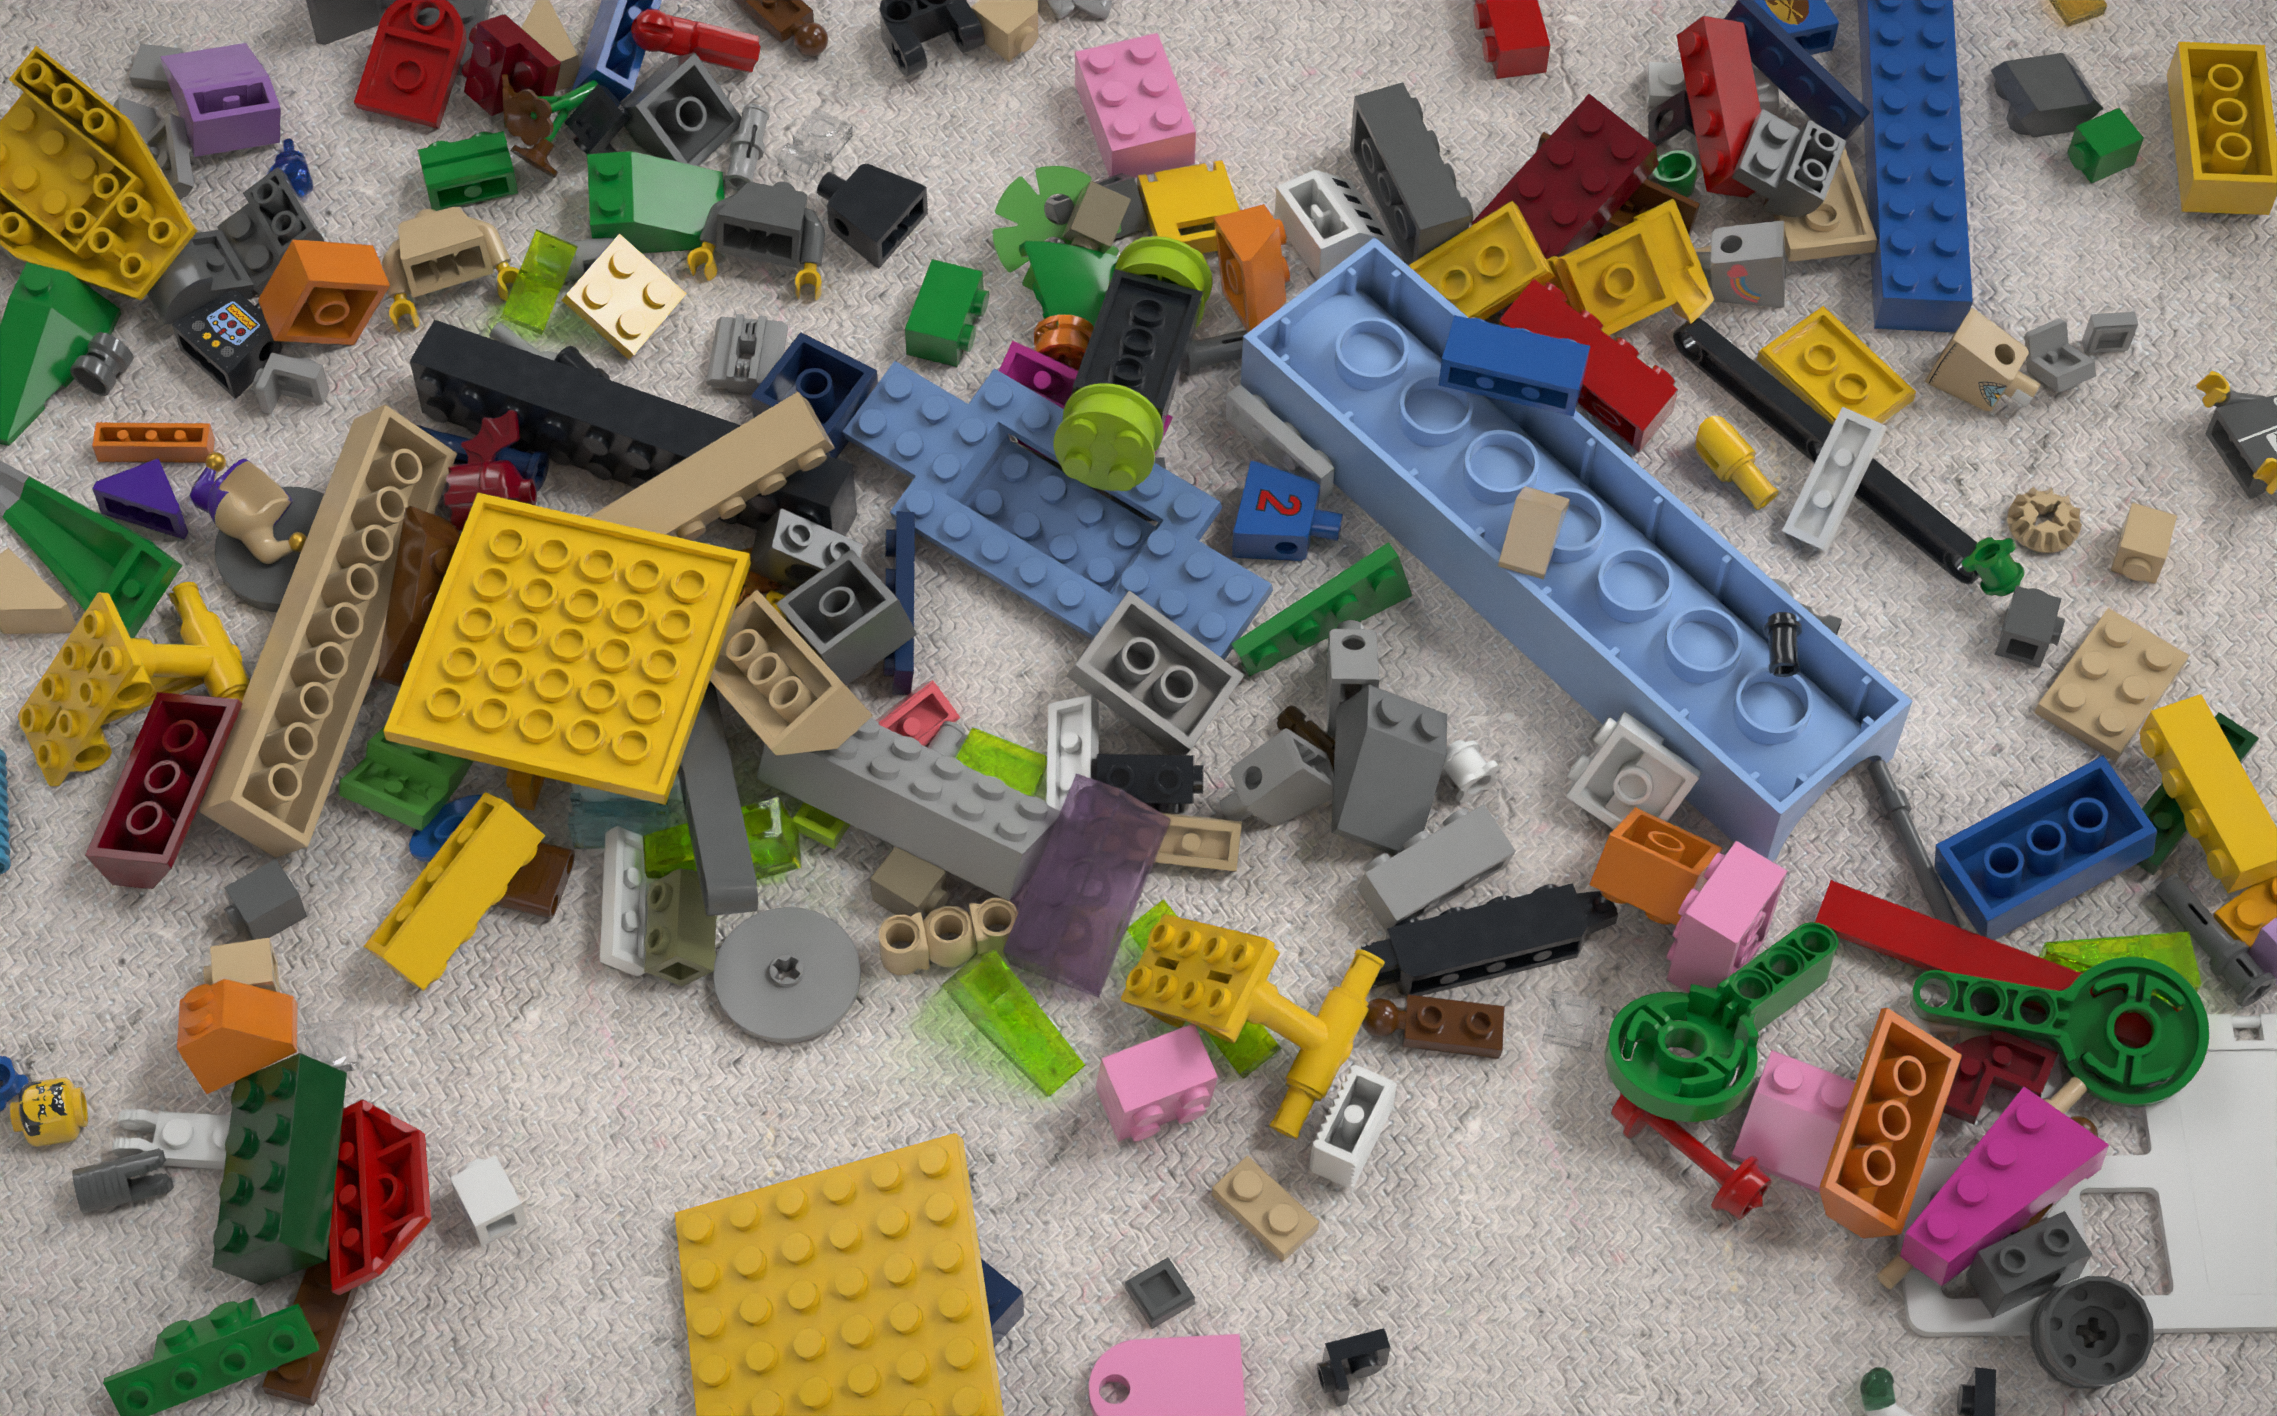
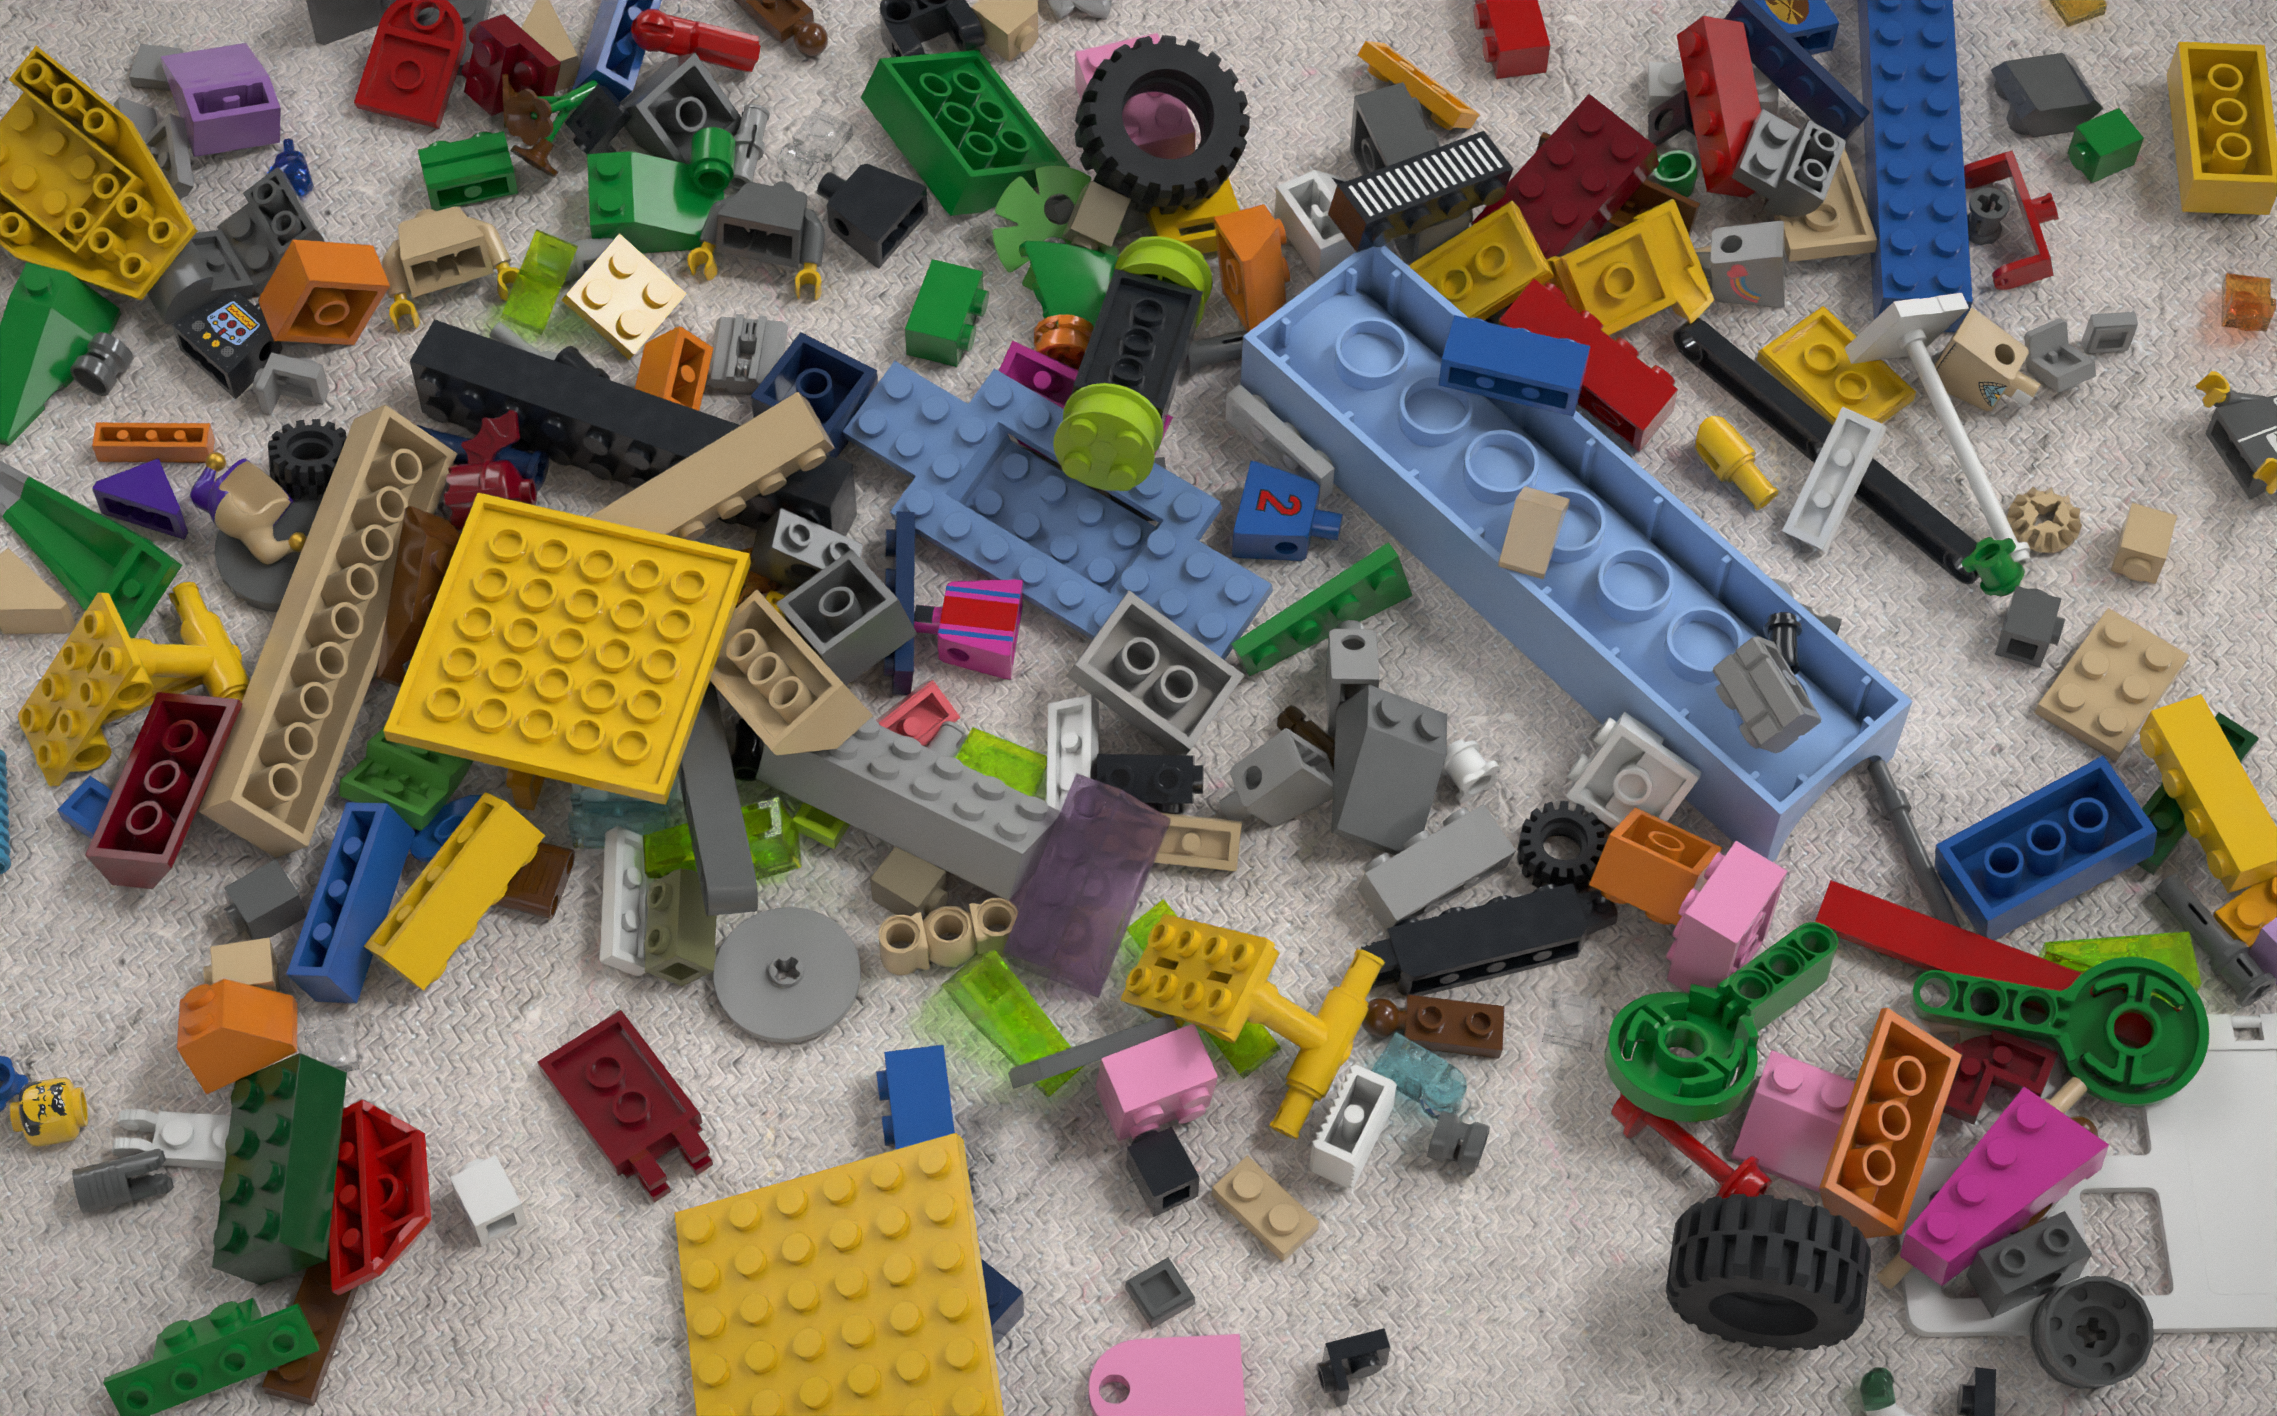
none -> blue plate [57,775,113,839]
none -> black tyre [268,419,347,501]
none -> blue brick [286,802,415,1004]
none -> dark red tile [537,1010,713,1203]
none -> orange brick [635,326,714,411]
none -> green brick [690,127,735,193]
none -> black pin [730,719,764,781]
none -> green slope [860,50,1070,216]
none -> blue brick [876,1045,955,1150]
none -> torso [914,579,1023,680]
none -> dark grey tile [1008,1015,1177,1089]
none -> black tyre [1074,35,1250,215]
none -> black brick [1126,1127,1199,1217]
none -> black brick [1328,131,1514,253]
none -> light orange plate [1357,41,1480,130]
none -> clear light blue leg [1371,1032,1467,1120]
none -> dark grey wheel [1427,1110,1490,1173]
none -> black tyre [1517,801,1607,892]
none -> black tyre [1665,1194,1871,1351]
none -> light grey brick [1712,636,1822,753]
none -> white tile [1844,293,2031,566]
none -> red piece [1964,150,2059,290]
none -> dark grey bush [1967,187,2010,245]
none -> clear orange bracket [2221,273,2276,332]

